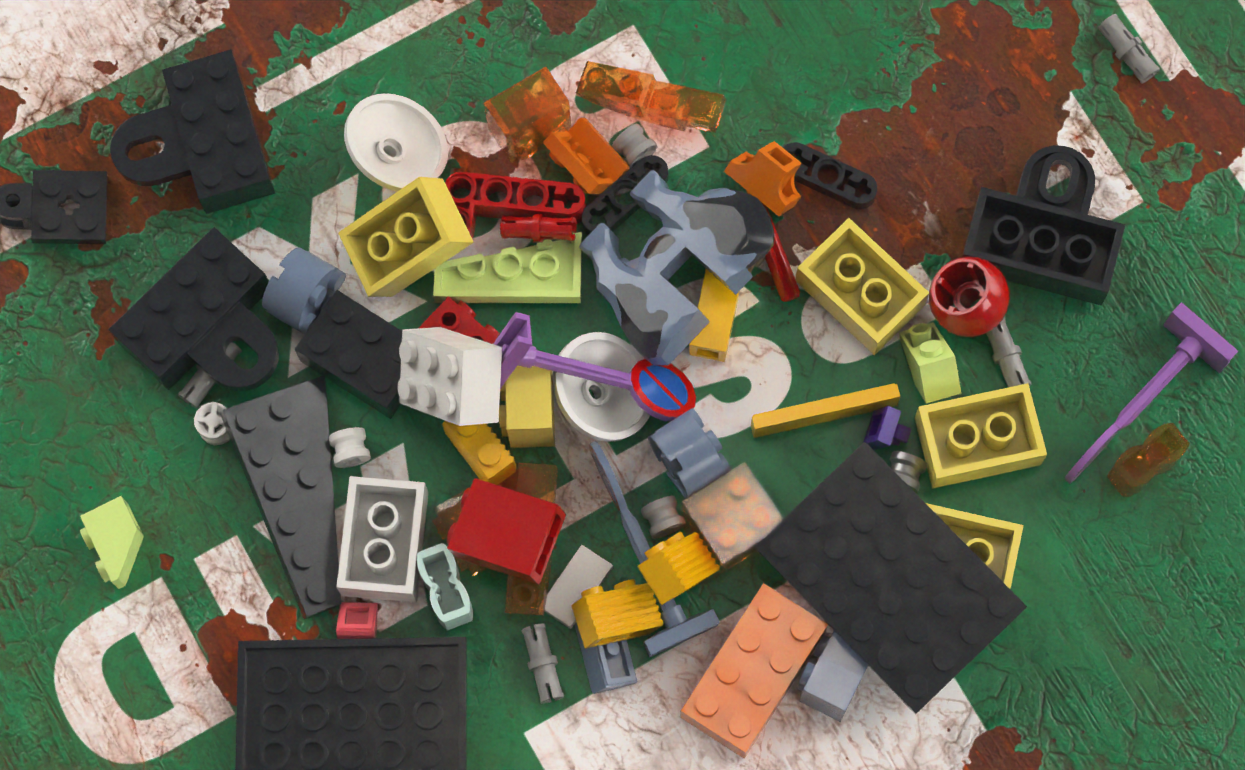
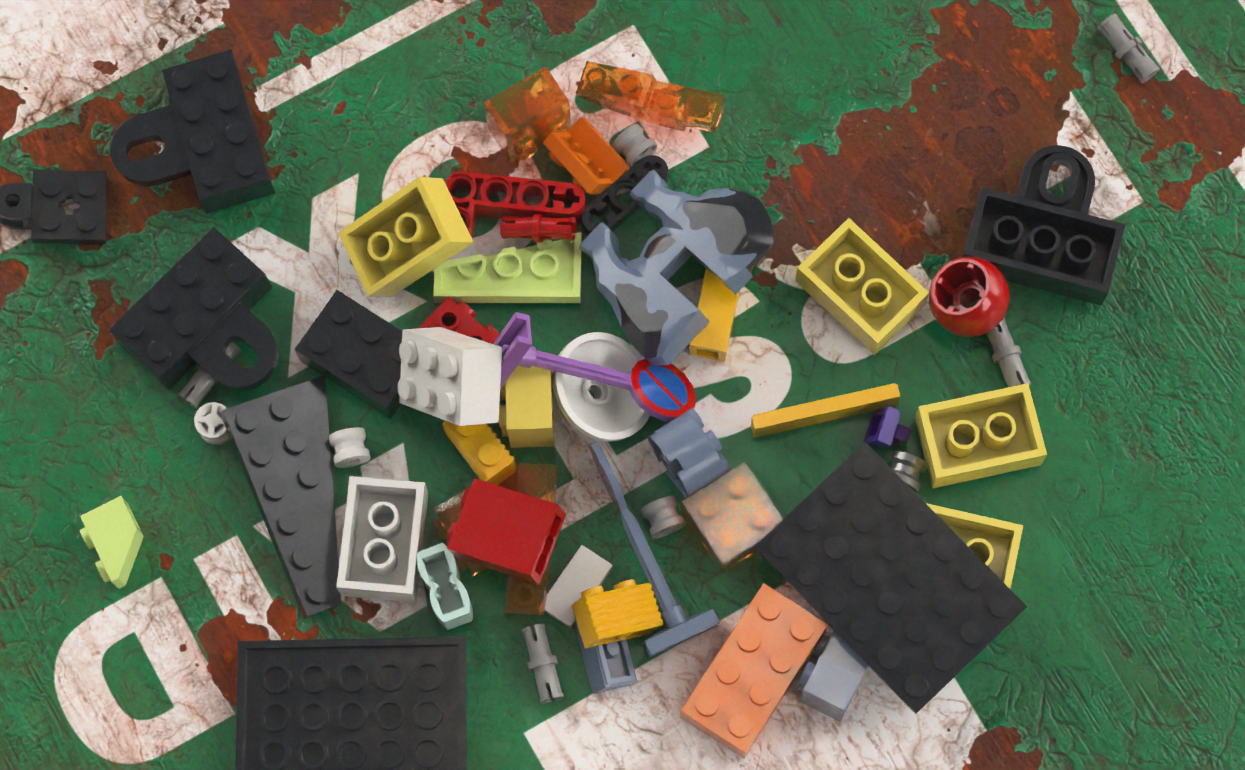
sand blue brick [262,247,346,334] -> none
coral slope [336,602,378,639] -> none
white dish [344,94,448,191] -> none
yellow brick [637,531,720,605] -> none
orange brick [724,141,802,216] -> none
red axle [761,202,800,302] -> none
black beam [783,142,877,209] -> none
yellowish green slope [899,322,962,404] -> none
medium lavender piece [1064,302,1238,484] -> none
clear orange brick [1107,423,1190,497] -> none

